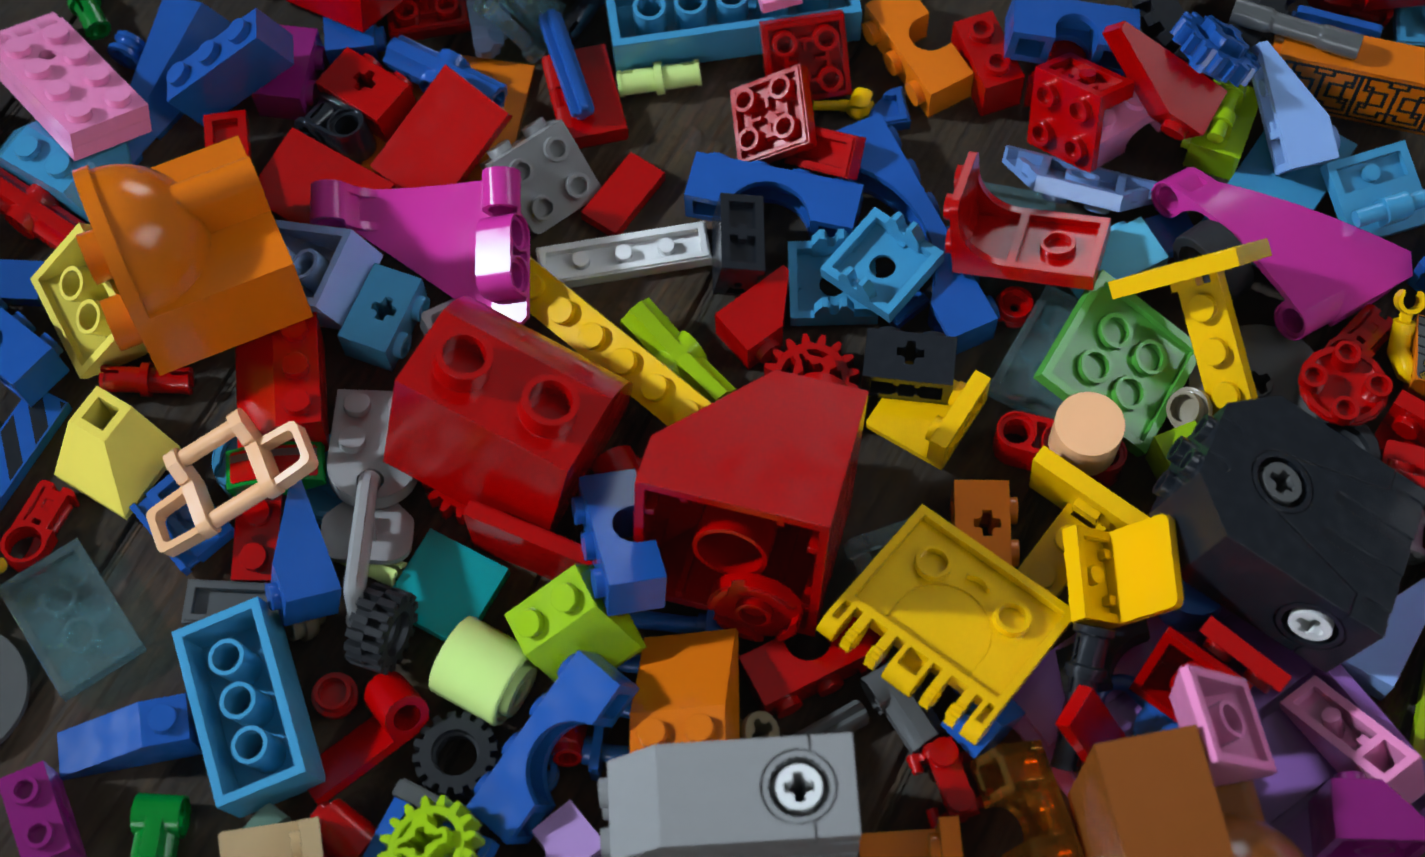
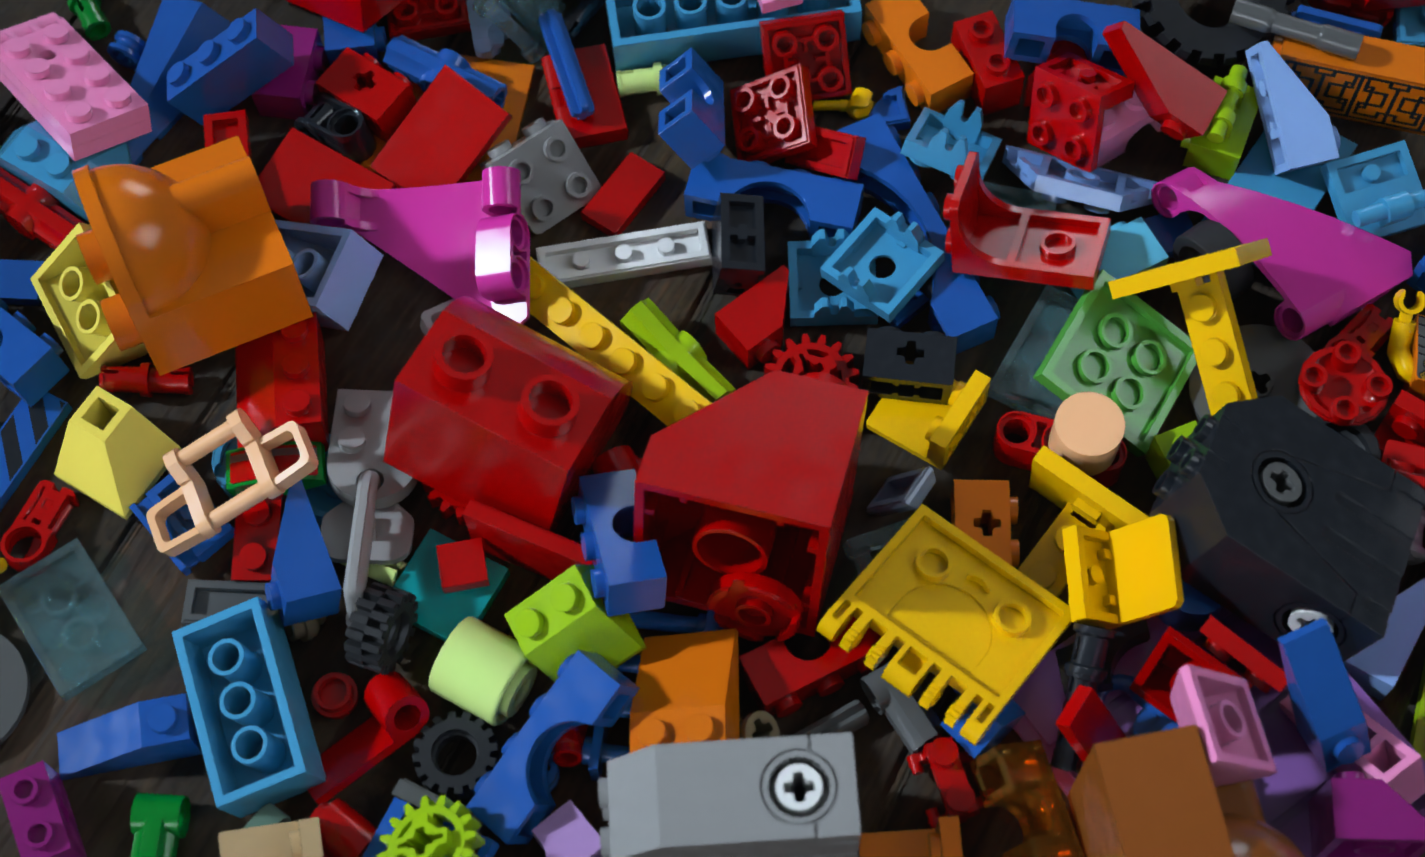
dark azure brick [337,263,430,372] -> none
red plate [995,286,1036,328] -> none
dark tan plate [1166,387,1213,428] -> none
blue gear [1170,11,1261,87] -> none
none -> red tile [436,537,490,594]
none -> blue arch [658,47,725,169]
none -> sand blue tile [866,466,936,517]
none -> dark azure piece [900,100,1002,180]
none -> blue slope [1278,617,1371,772]

